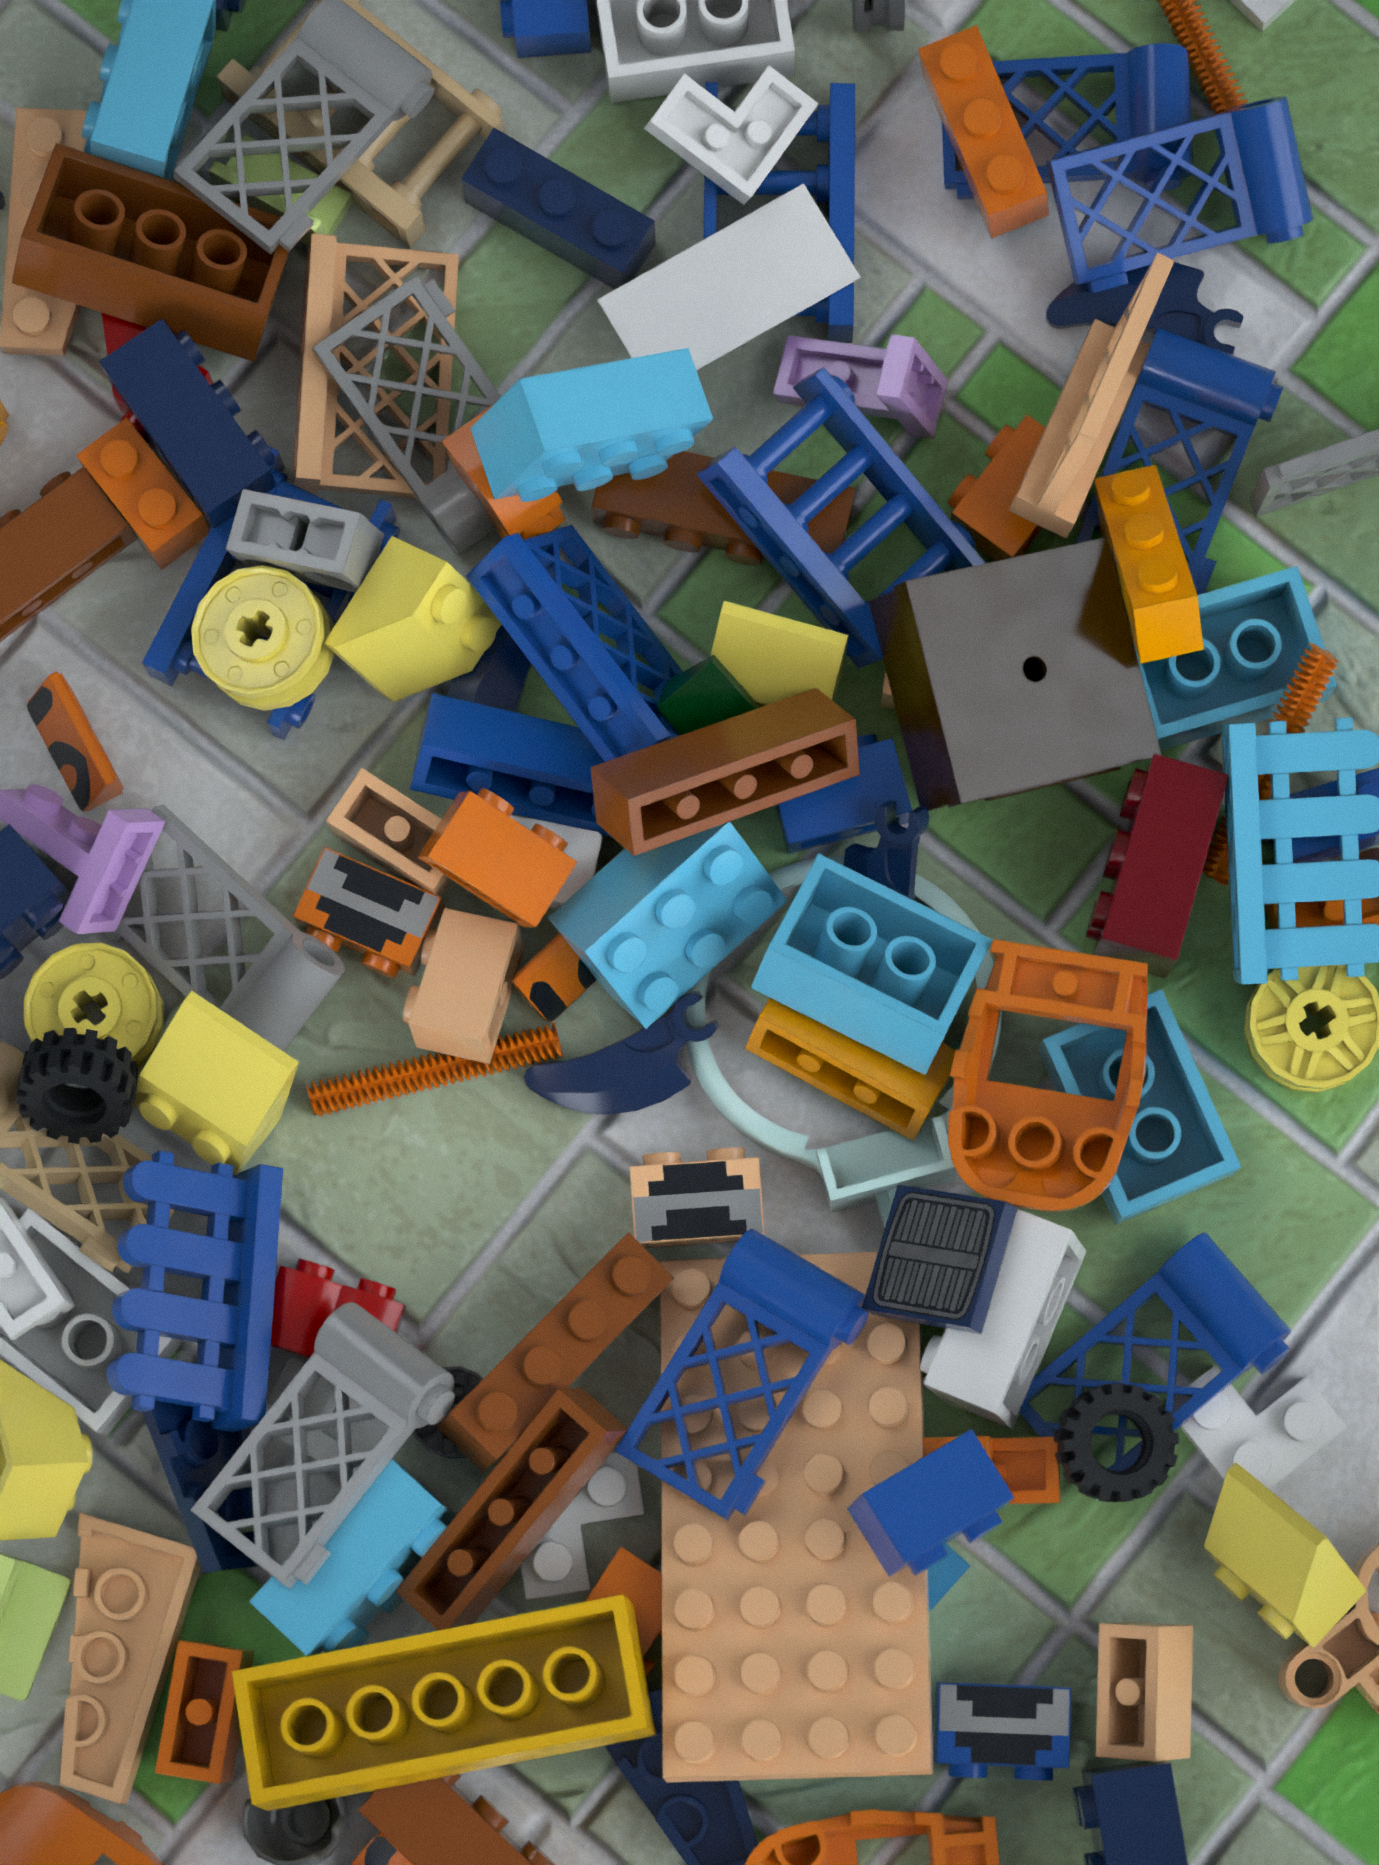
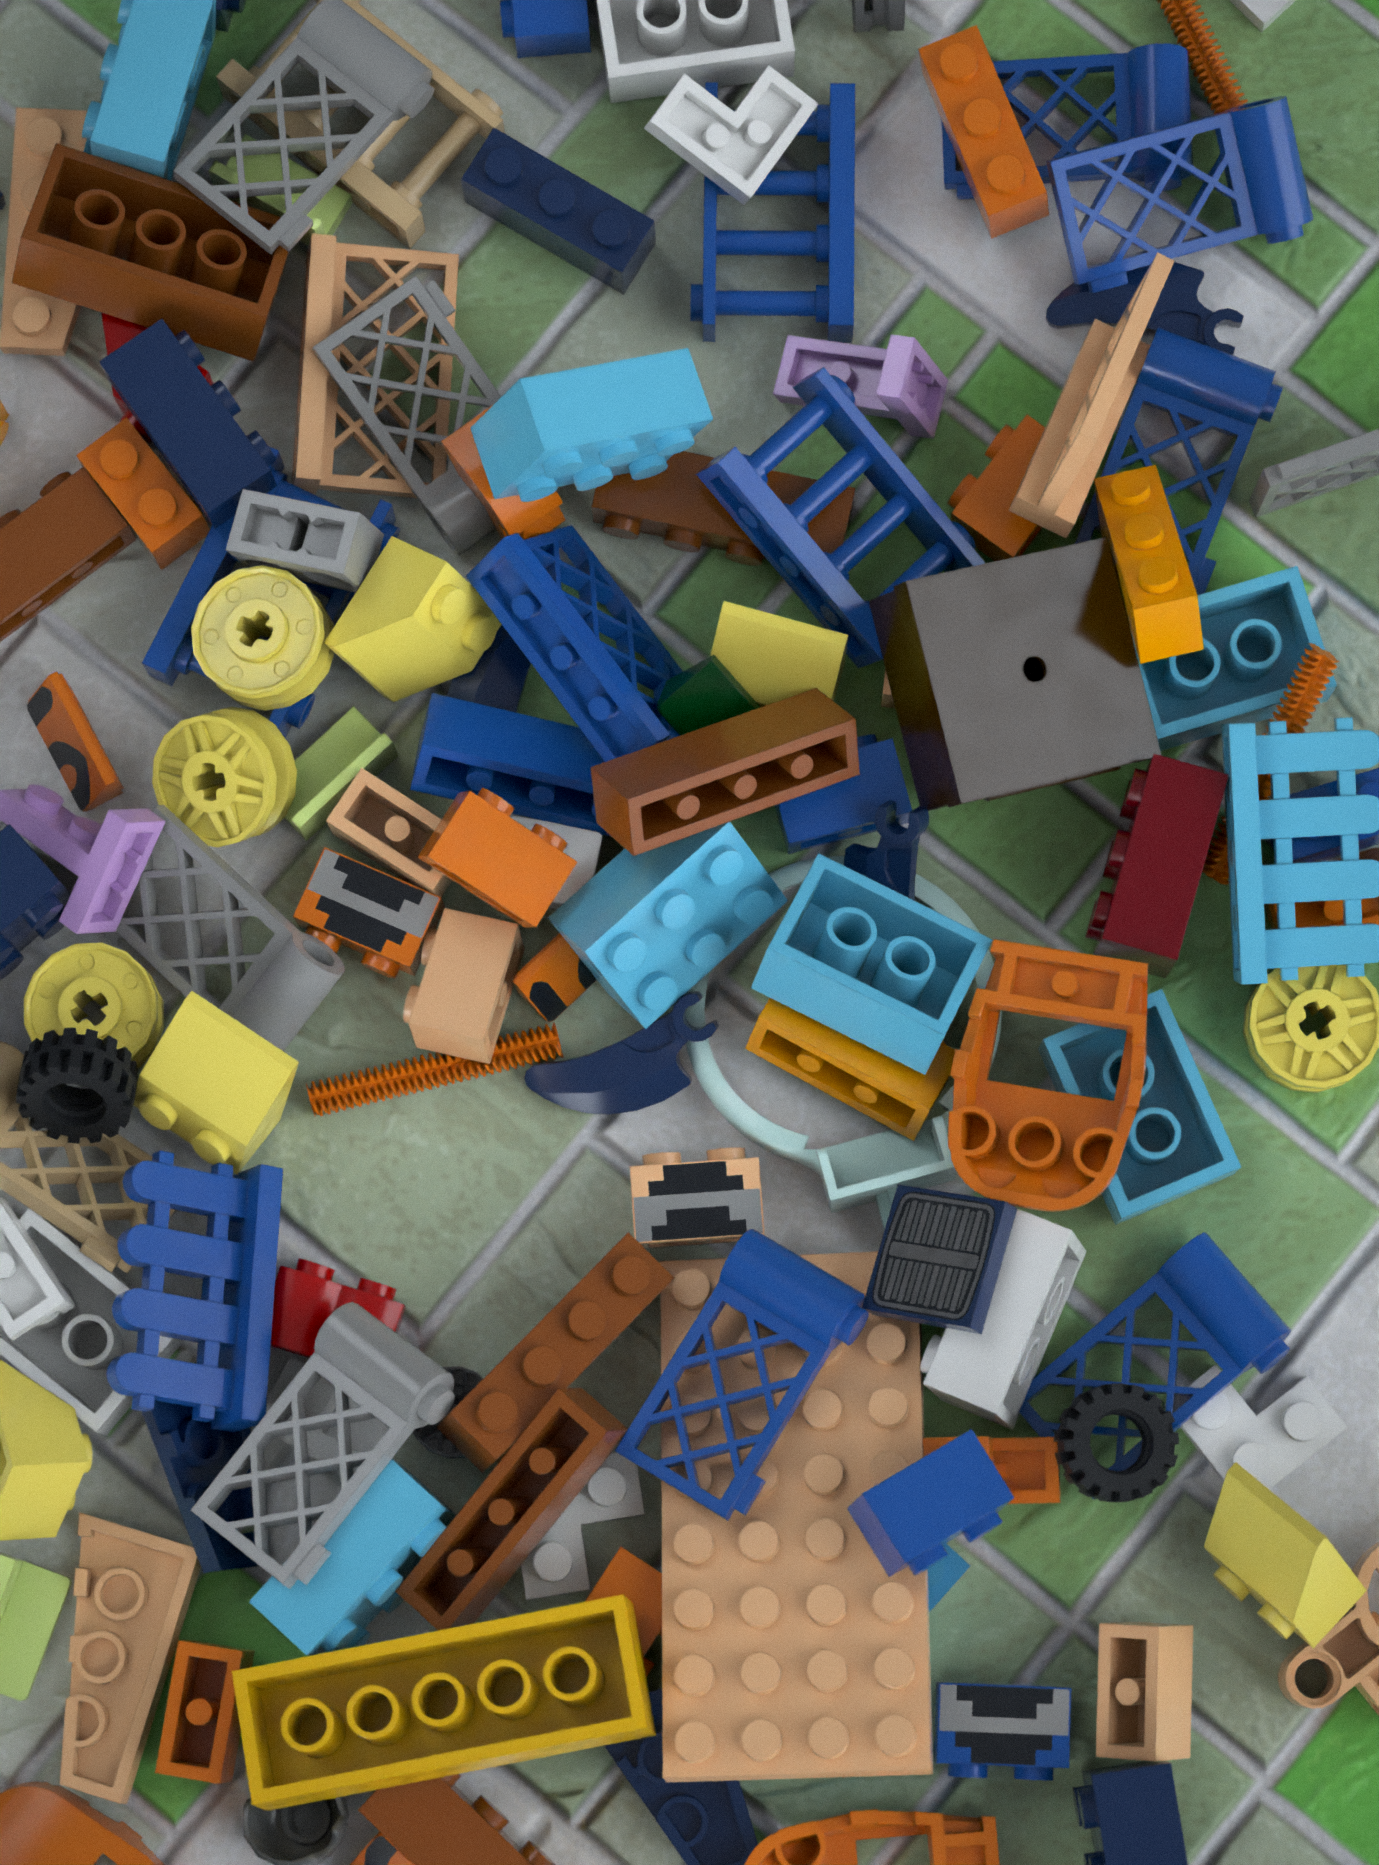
white sticker [597,183,861,371] -> none
none -> light yellow wheel [152,706,297,848]
none -> yellowish green panel [284,706,399,841]

